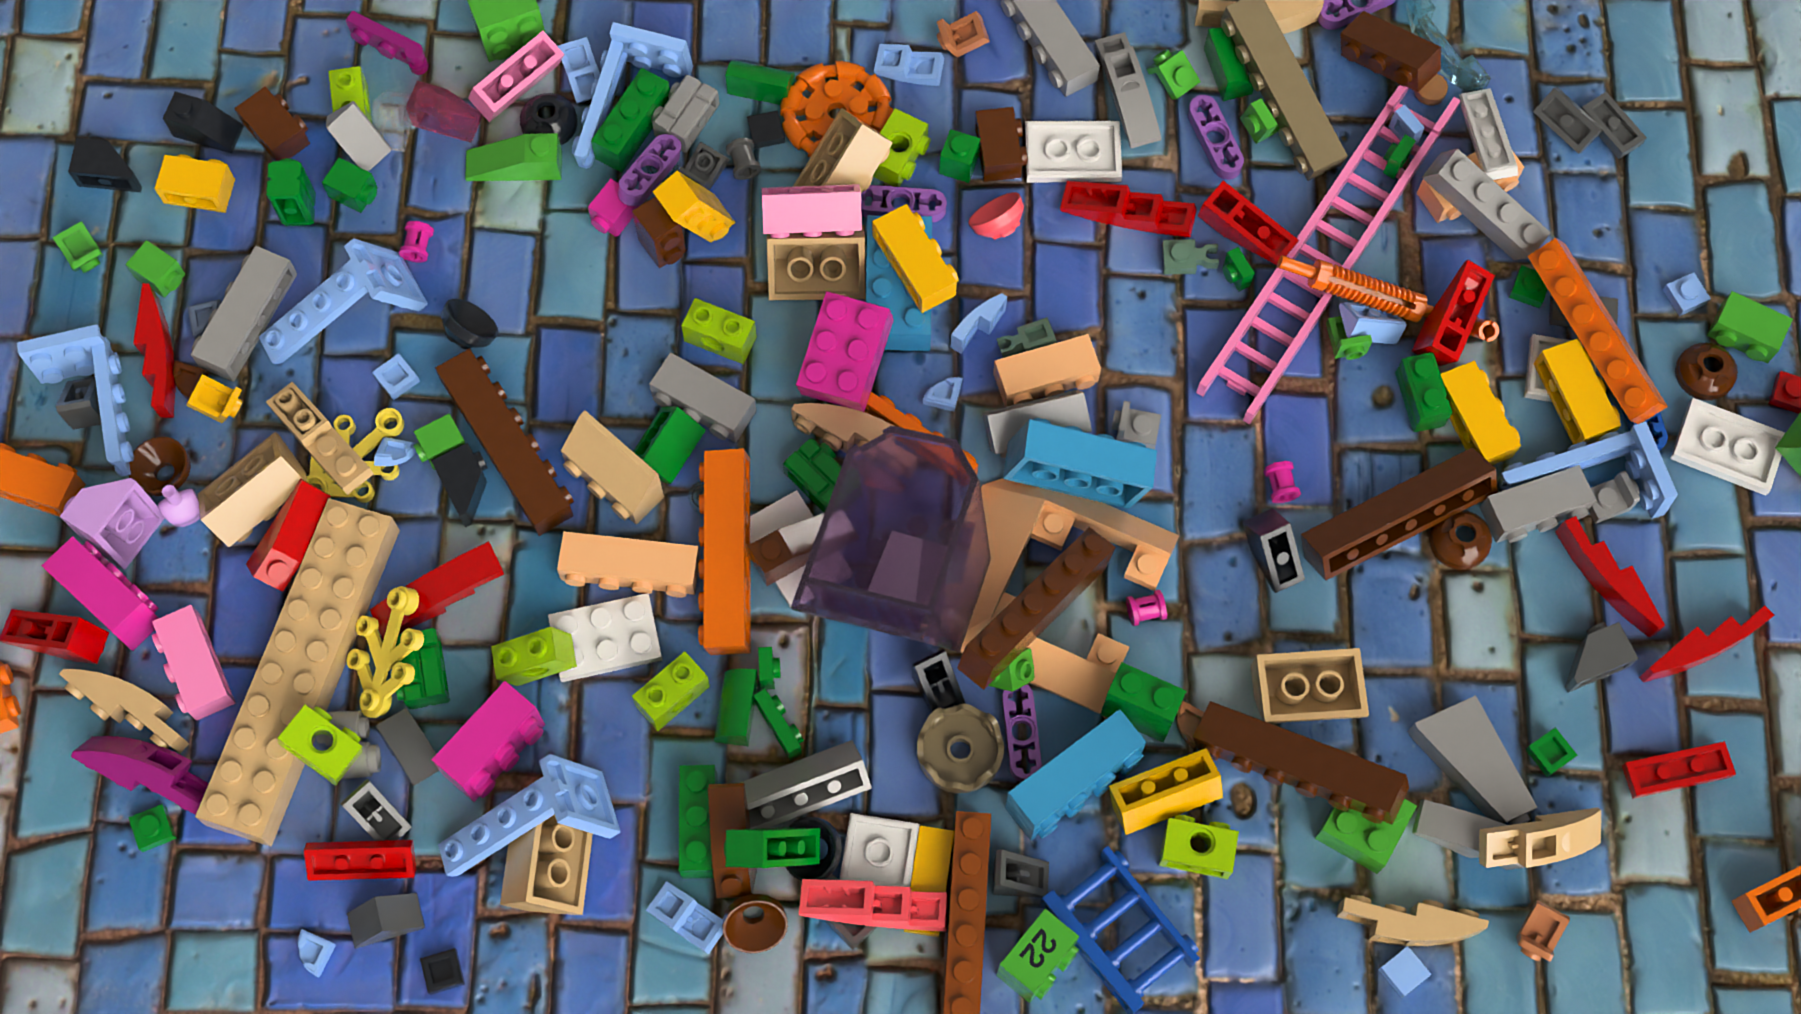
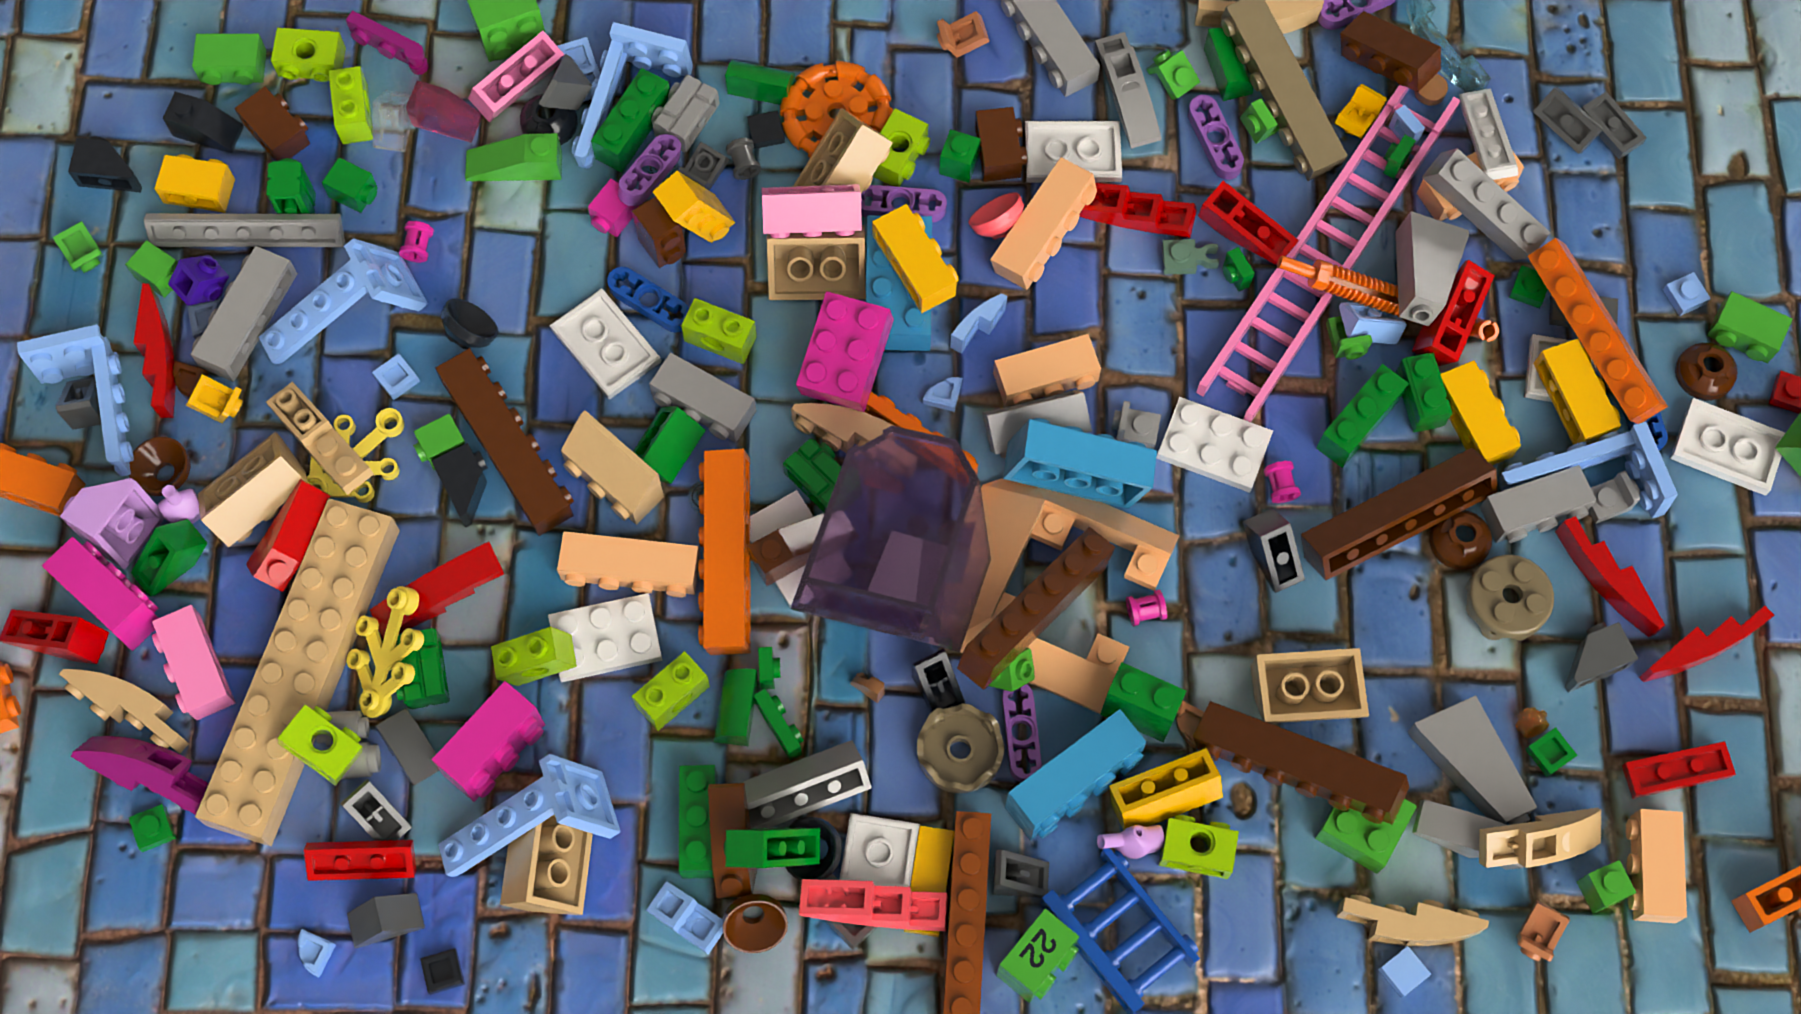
light grey slope [326,101,392,171] -> none
light blue tile [374,437,416,466] -> none
light blue slope [874,44,944,86] -> none
sand green plate [996,317,1057,358] -> none
none -> green slope [131,519,207,597]
none -> light grey tile [144,213,345,247]
none -> dark purple brick [168,255,229,306]
none -> bright green brick [192,34,267,85]
none -> lime brick [271,28,346,82]
none -> dark grey slope [539,54,593,110]
none -> white tile [550,288,661,400]
none -> blue beam [607,267,689,333]
none -> medium nougat tile [850,672,885,703]
none -> light nougat brick [990,157,1097,290]
none -> lavender piece [1097,825,1165,859]
none -> white plate [1156,397,1273,493]
none -> green brick [1316,364,1409,468]
none -> yellow bracket [1334,84,1387,139]
none -> light grey slope [1395,211,1469,326]
none -> dark tan plate [1465,555,1554,641]
none -> clear orange plate [1515,707,1549,738]
none -> bright green brick [1576,860,1637,914]
none -> light nougat brick [1626,809,1687,924]

